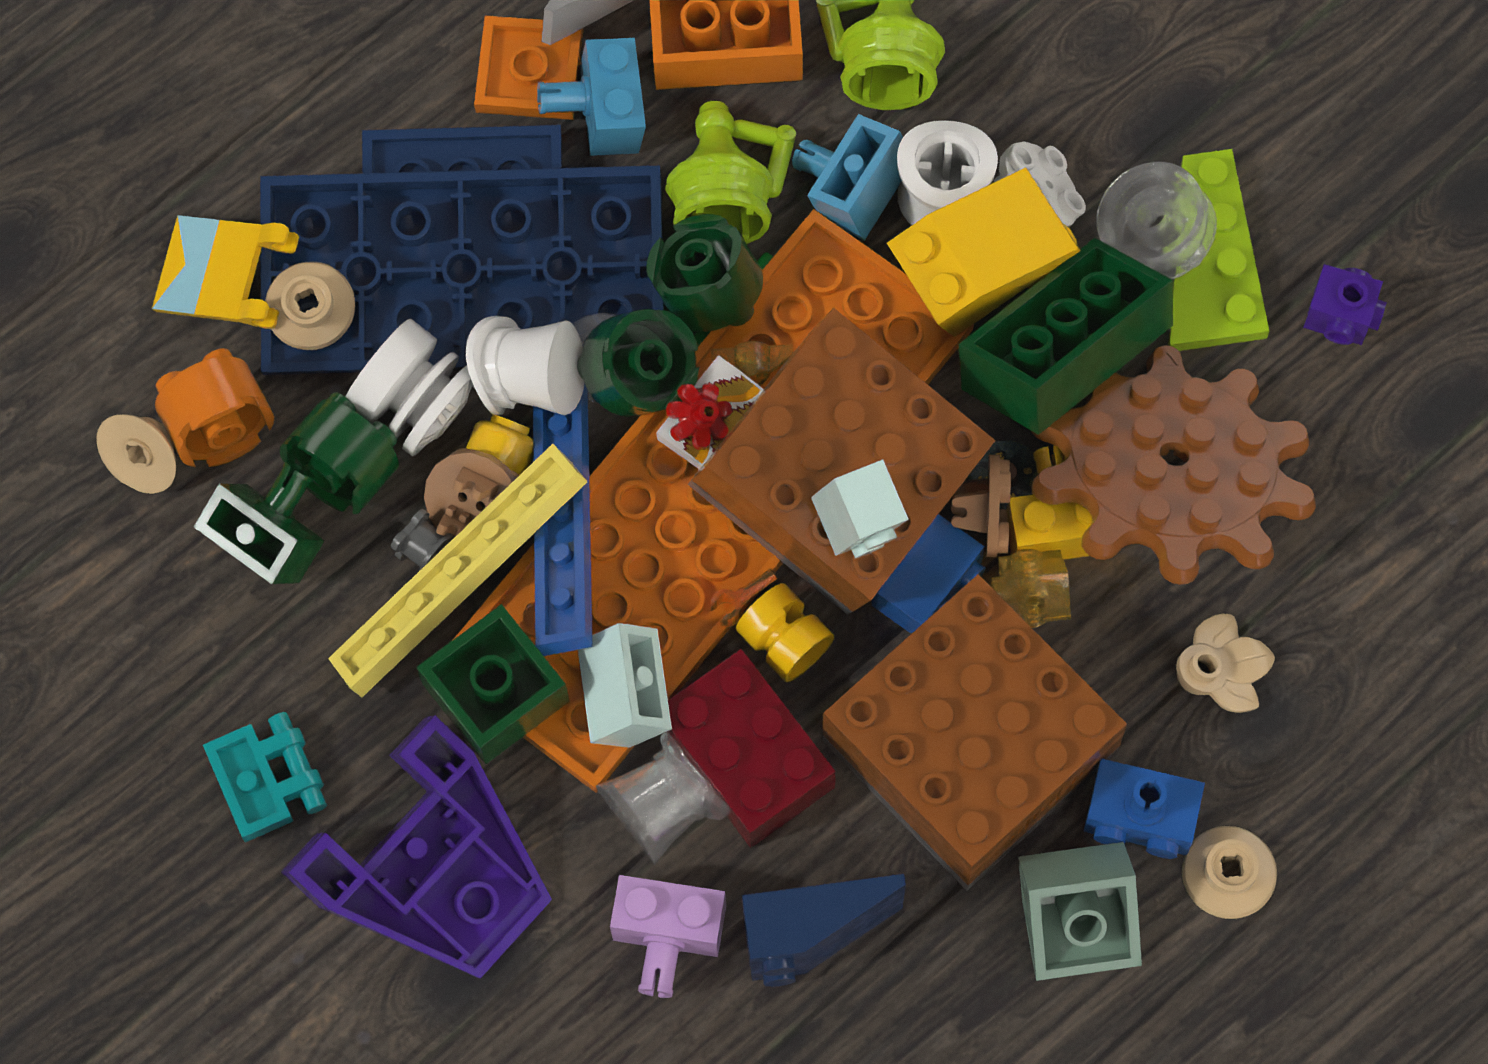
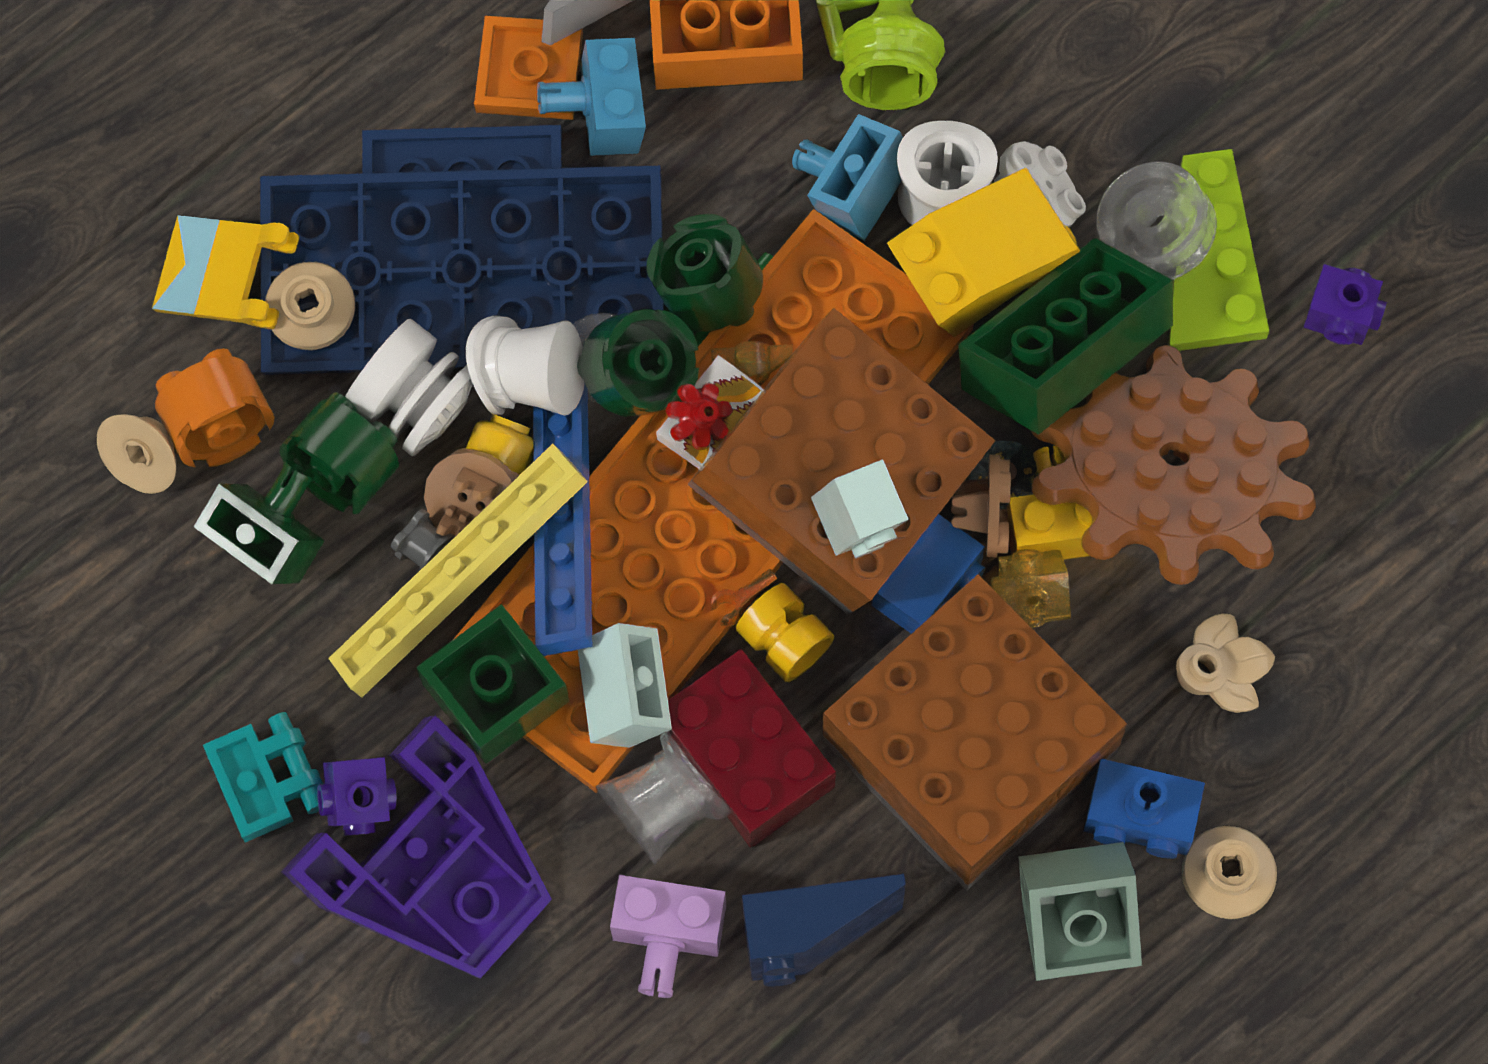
lime piece [665,101,796,244] -> none
none -> dark purple brick [317,757,396,836]

